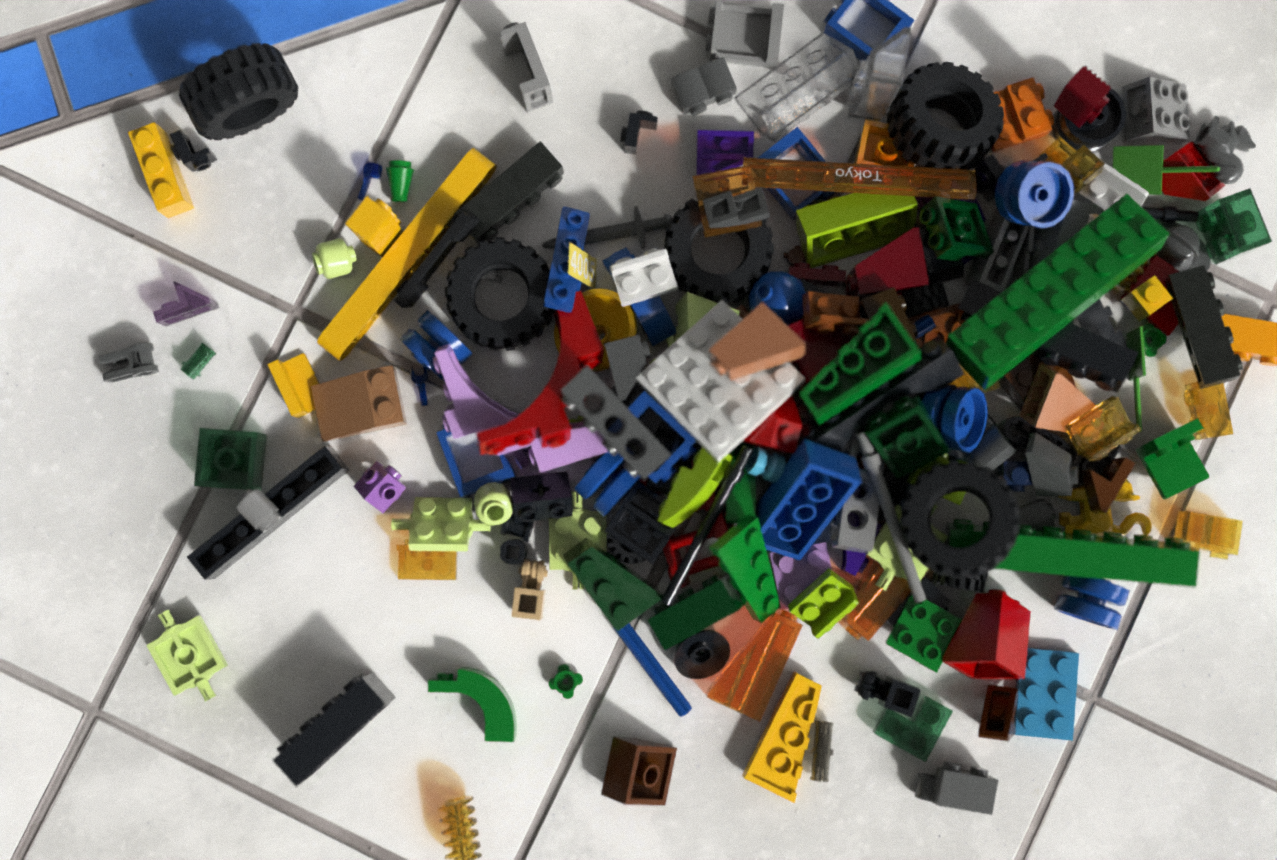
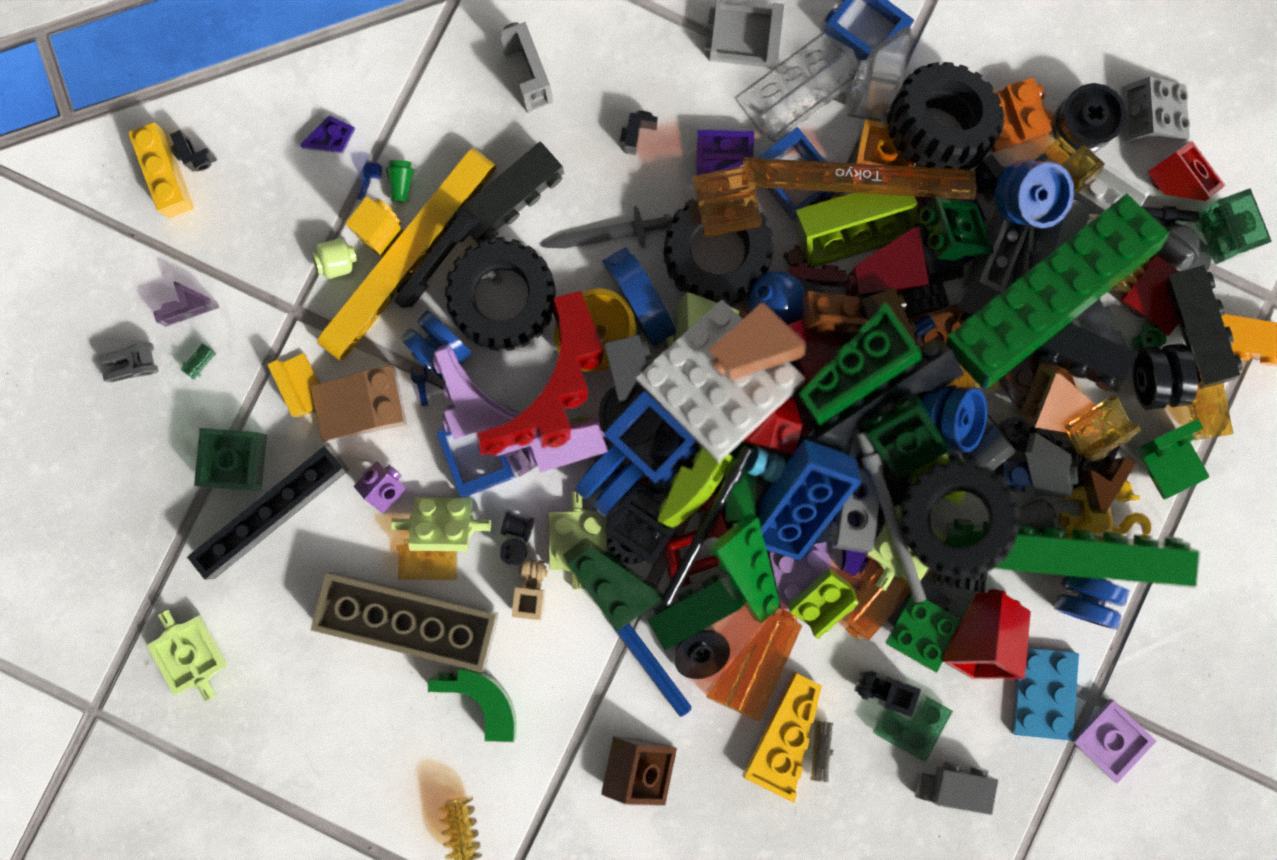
black tyre [179,43,299,140] -> none
light grey brick [236,489,281,533] -> none
black brick [272,672,396,787] -> none
yellowish green head [474,482,513,526] -> none
black brick [510,471,573,523] -> none
blue bracket [543,206,590,313] -> none
green plate [548,664,583,699] -> none
dark grey brick [560,365,671,480] -> none
light yellow sticker [568,242,597,289] -> none
white bracket [610,248,678,307] -> none
dark grey brick [672,57,737,116] -> none
dark grey slope [703,187,770,228] -> none
reddish brown slope [978,685,1019,742] -> none
dark red brick [1053,66,1111,128] -> none
bright green piece [1113,145,1220,195] -> none
yellow brick [1121,275,1173,322] -> none
bright green piece [1126,326,1146,433] -> none
clear yellow brick [1174,511,1243,560] -> none
dark grey animal [1194,116,1256,184] -> none
none -> dark purple piece [300,115,355,153]
none -> dark tan brick [310,572,499,672]
none -> lavender plate [1071,699,1157,783]
none -> black wheel [1132,343,1198,411]

